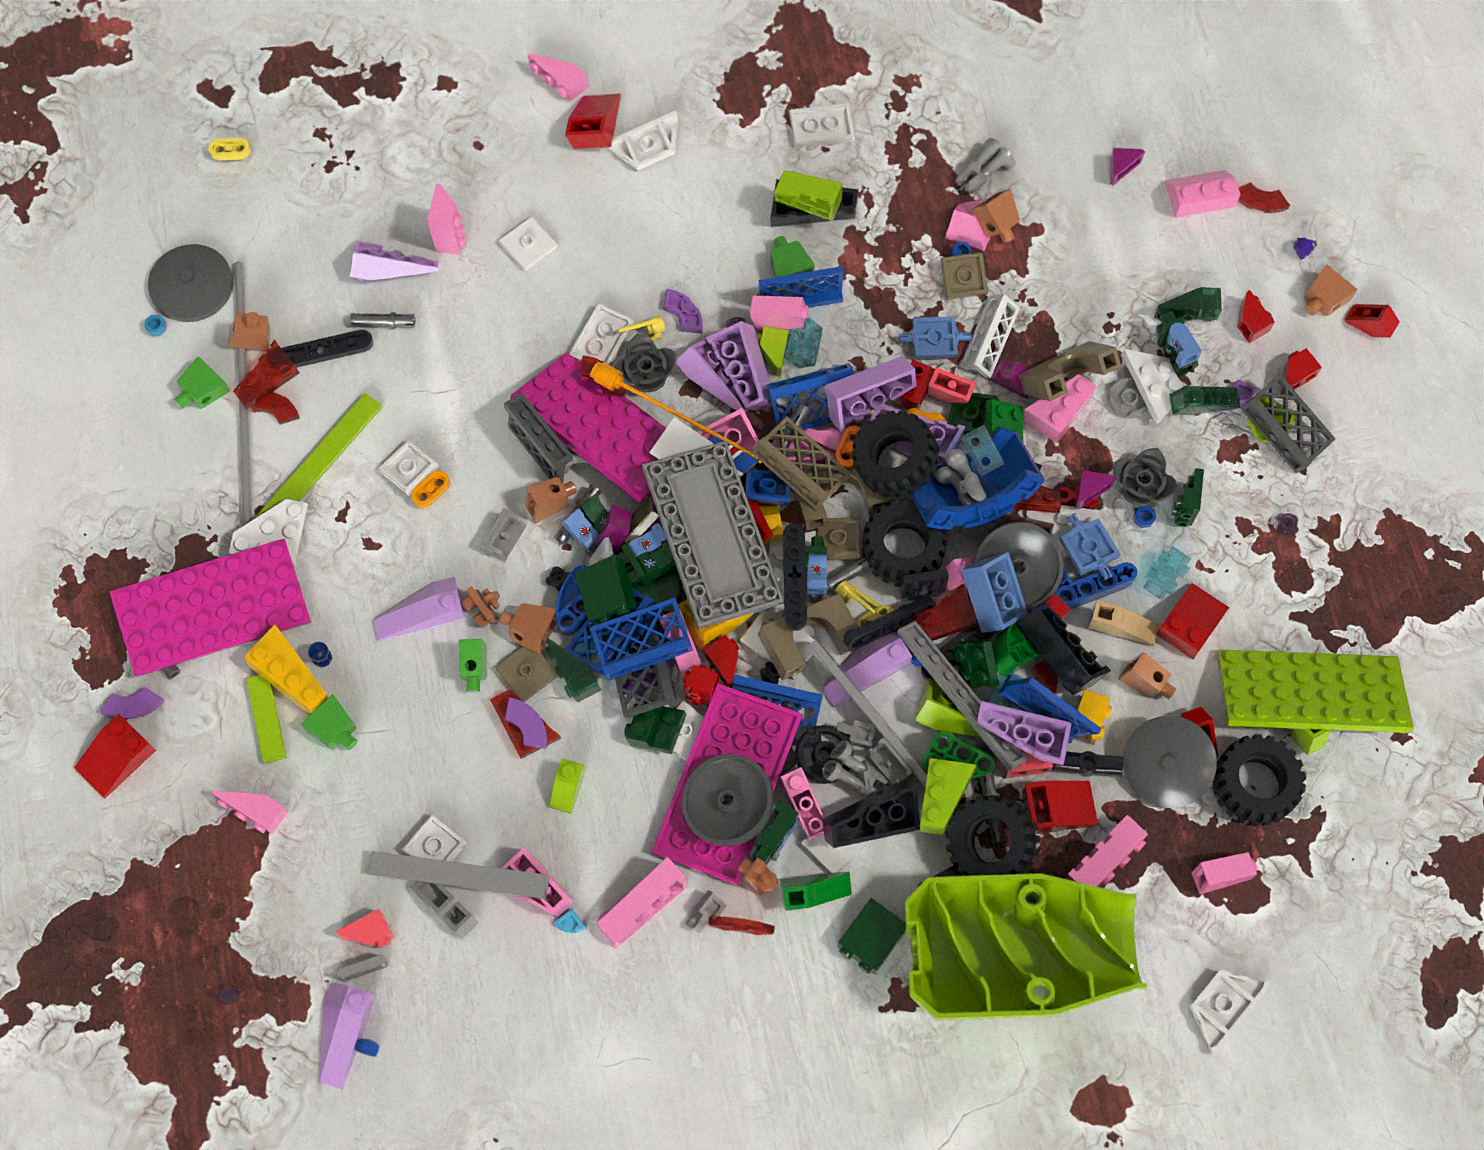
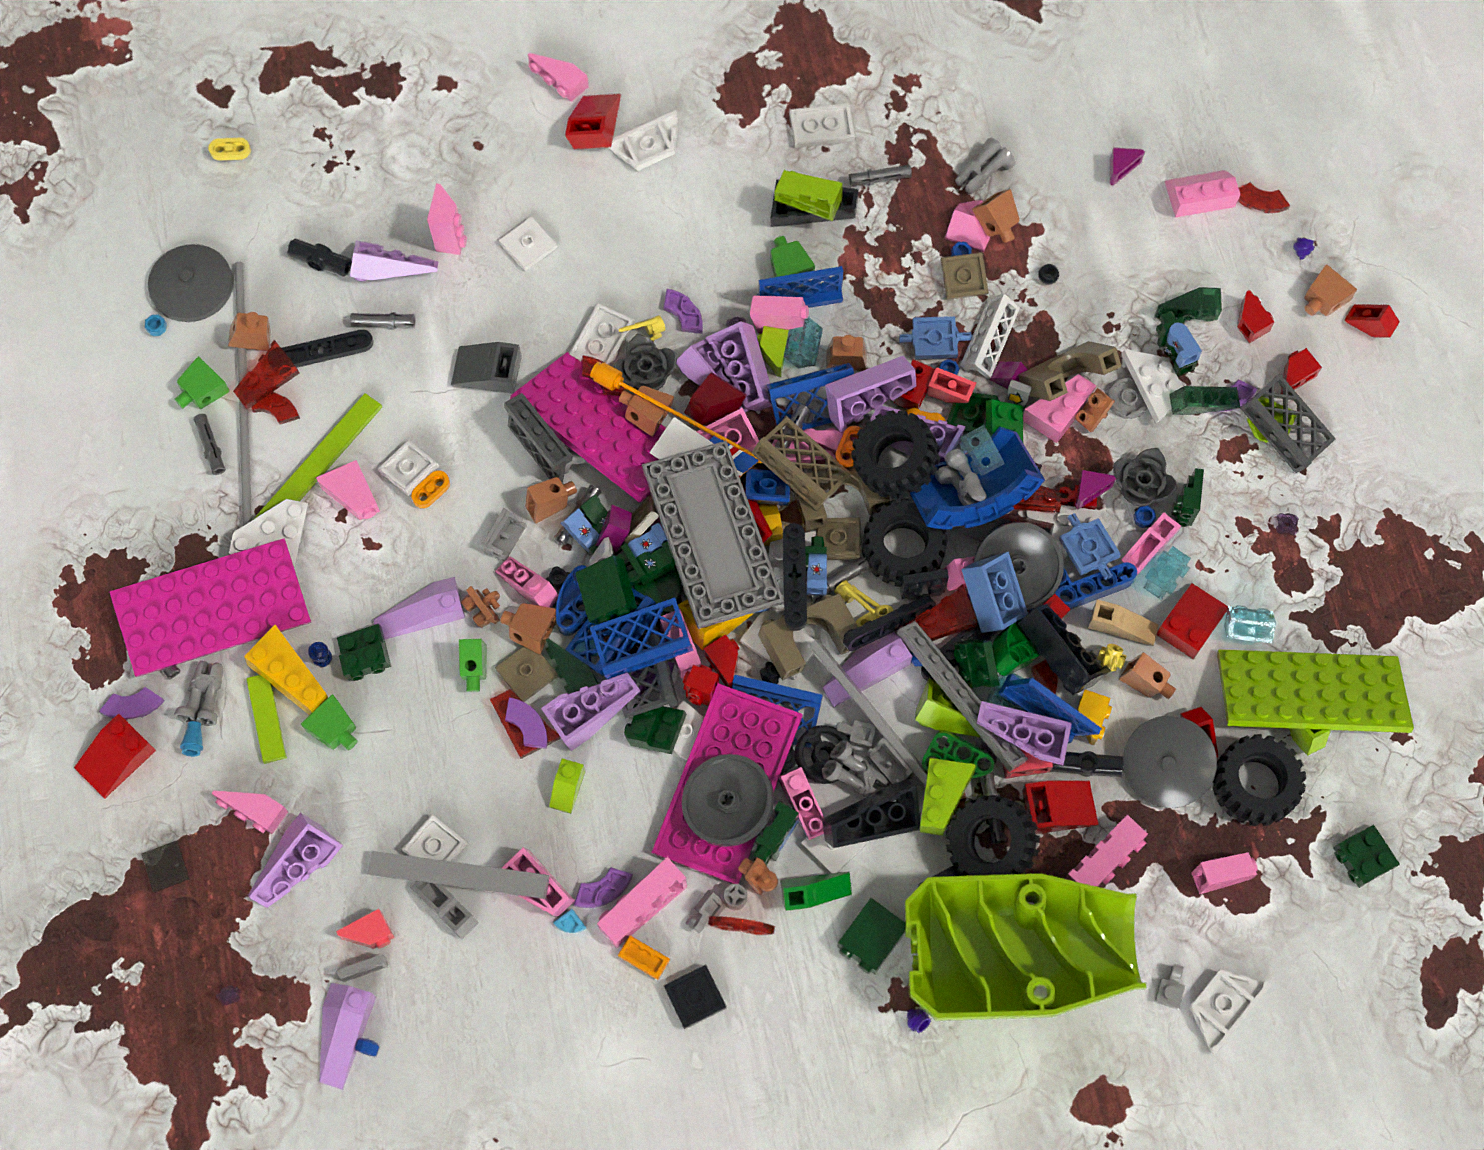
none -> clear smoke piece [142,840,190,893]
none -> light grey piece [174,660,223,726]
none -> dark azure cone [180,721,203,757]
none -> flat silver pin [193,414,226,475]
none -> lavender wedge [248,812,343,908]
none -> black piece [287,238,352,276]
none -> bright pink slope [316,460,380,520]
none -> dark green plate [337,623,391,681]
none -> dark grey slope [451,342,522,394]
none -> bright pink slope [495,556,558,608]
none -> lavender wedge [541,673,640,751]
none -> medium lavender tile [574,867,633,908]
none -> light orange plate [618,935,670,980]
none -> nougat torso [619,386,674,437]
none -> black plate [663,965,727,1030]
none -> dark red slope [684,372,747,426]
none -> light grey wheel [724,884,747,910]
none -> nougat torso [826,335,867,371]
none -> flat silver pin [849,164,912,187]
none -> dark purple plate [907,1009,931,1033]
none -> blue tile [939,359,960,375]
none -> light grey tile [1005,380,1032,412]
none -> black plate [1038,264,1059,285]
none -> nougat hips [1075,388,1115,432]
none -> light yellow gear [1097,644,1127,672]
none -> bright pink slope [1121,513,1181,574]
none -> light grey plate [1155,964,1185,1009]
none -> clear light blue brick [1224,605,1276,643]
none -> dark green plate [1333,825,1400,888]

